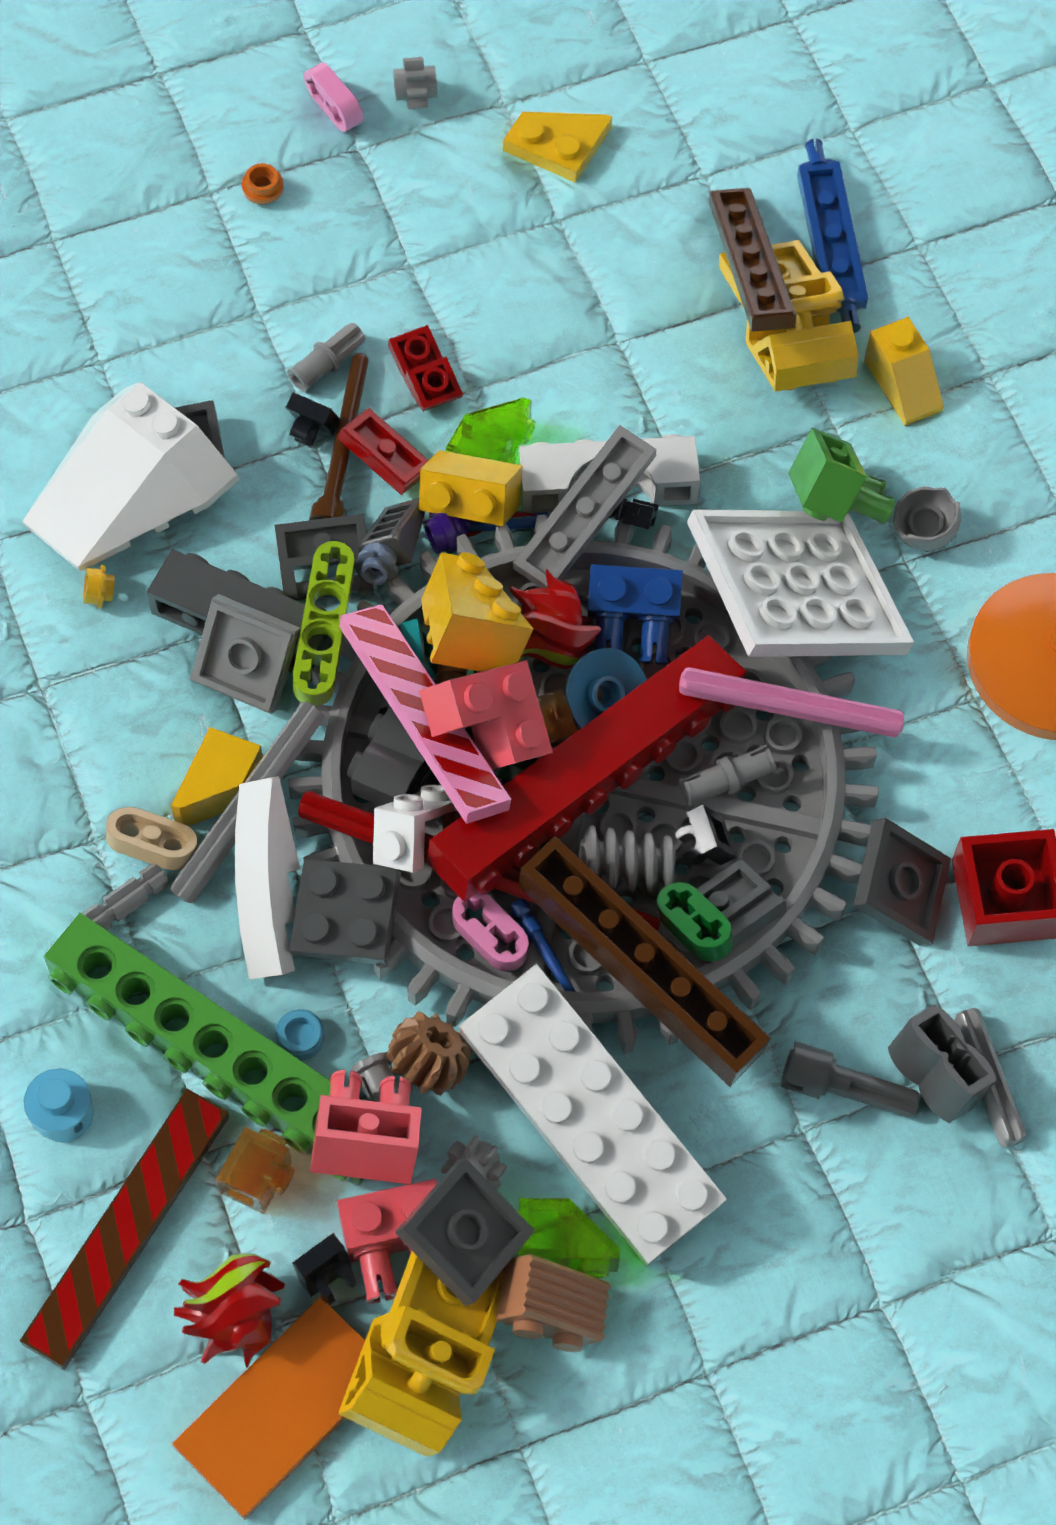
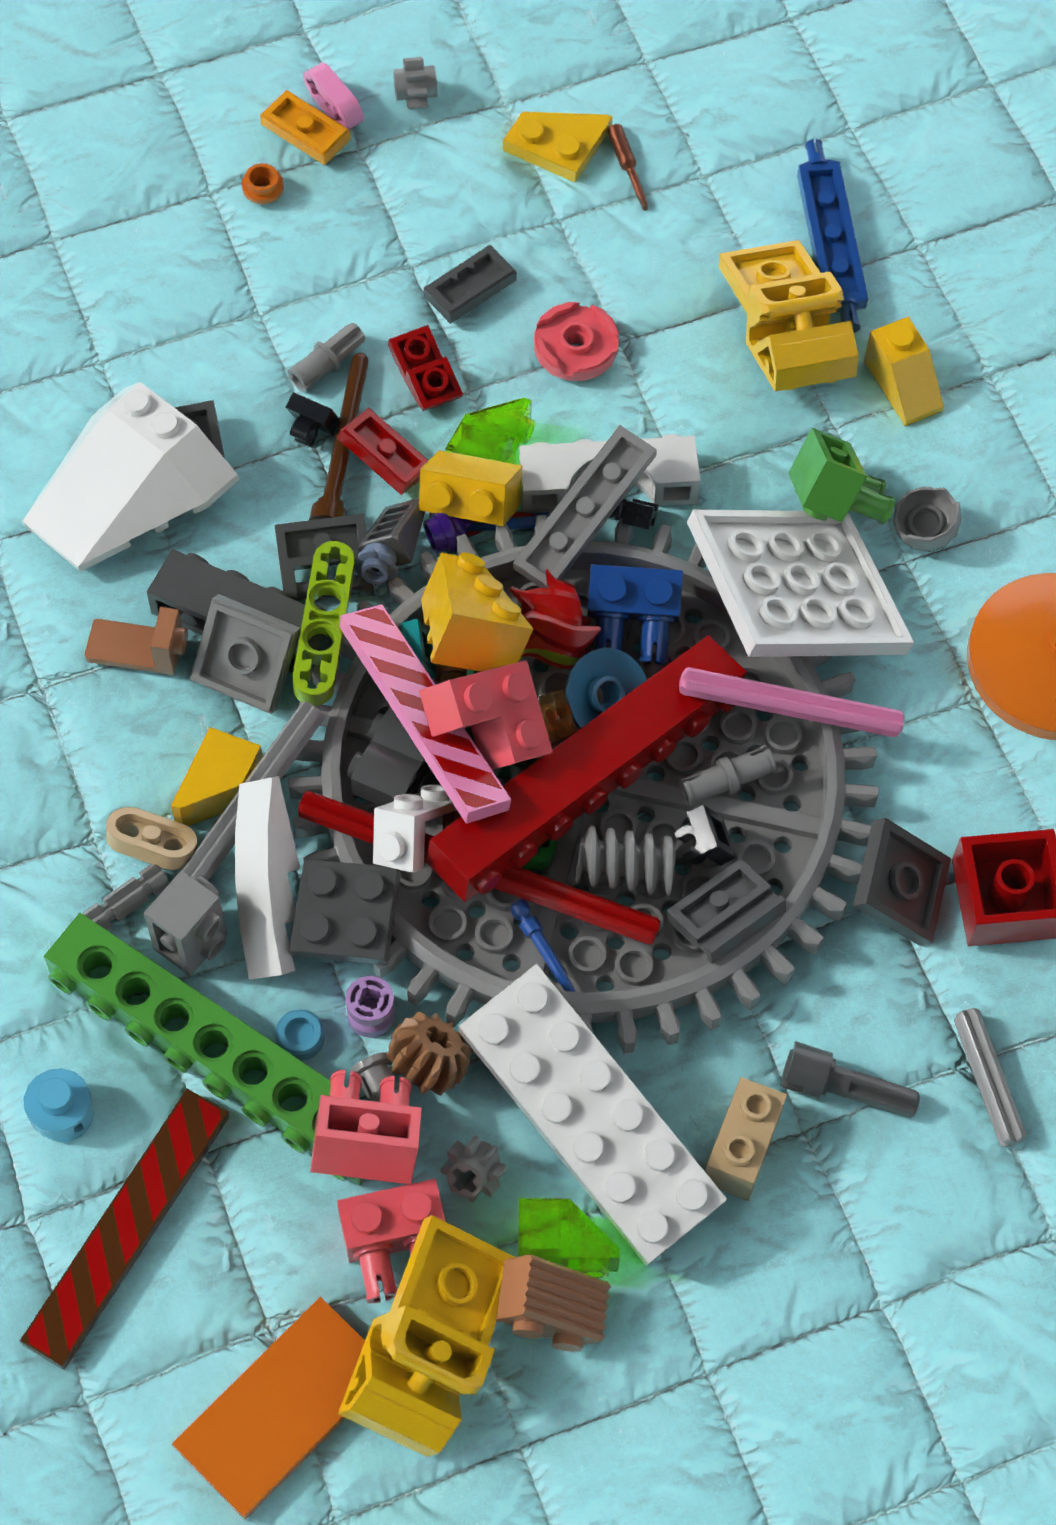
yellow plate [83,564,114,609] -> none
red hair [174,1253,285,1368] -> none
clear orange brick [216,1127,295,1215] -> none
black tile [292,1233,357,1304] -> none
dark grey plate [395,1158,535,1306] -> none
bright pink beam [452,892,529,972] -> none
reddish brown brick [518,836,771,1087] -> none
green beam [657,882,733,962] -> none
reddish brown tile [709,188,796,332] -> none
dark grey brick [888,1005,997,1123] -> none
none -> nougat bracket [85,607,188,675]
none -> light grey brick [144,870,227,976]
none -> light orange plate [260,90,351,166]
none -> lavender wheel [345,976,395,1038]
none -> dark grey plate [424,245,517,324]
none -> coral plate [534,302,619,381]
none -> copper piece [607,124,648,211]
none -> tan brick [705,1077,787,1201]

